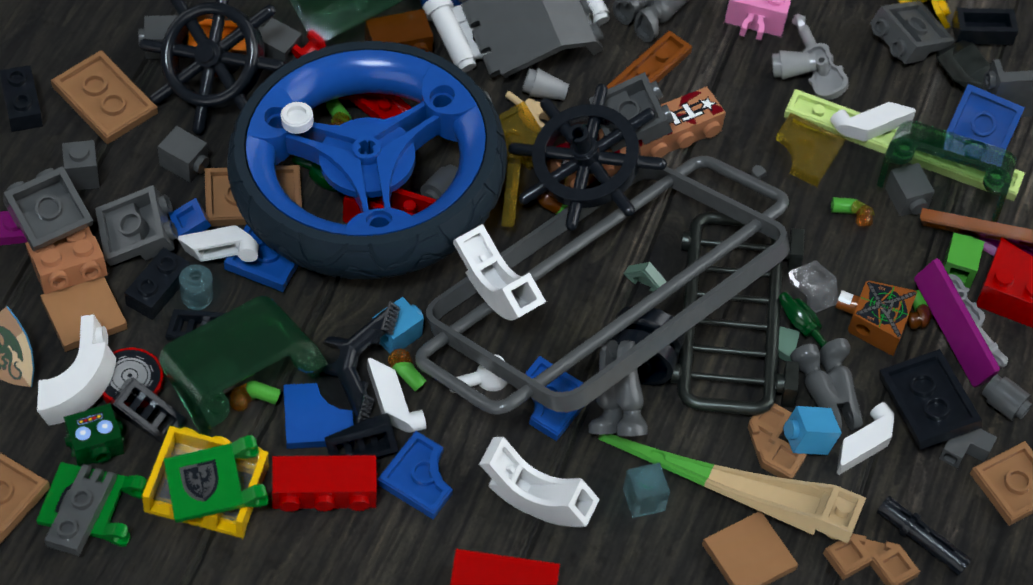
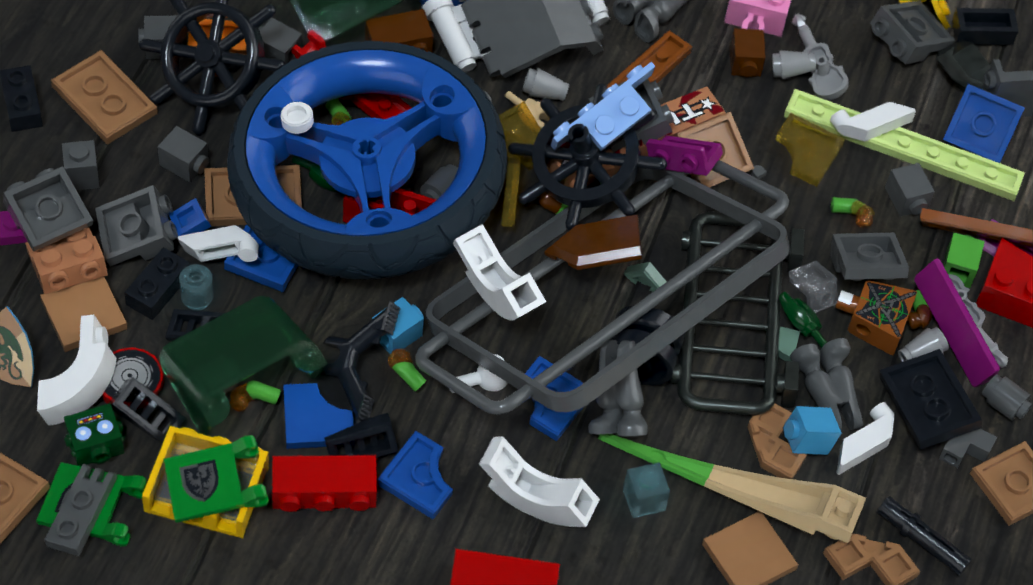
white piece [367,358,426,433] -> none
clear green windscreen [877,121,1017,222] -> none
none -> reddish brown tile [544,215,642,270]
none -> light blue bracket [551,62,656,151]
none -> magenta bracket [646,135,723,176]
none -> medium nougat tile [674,112,754,187]
none -> reddish brown brick [730,28,766,77]
none -> dark grey plate [830,233,909,281]
none -> light grey cone [898,327,949,362]

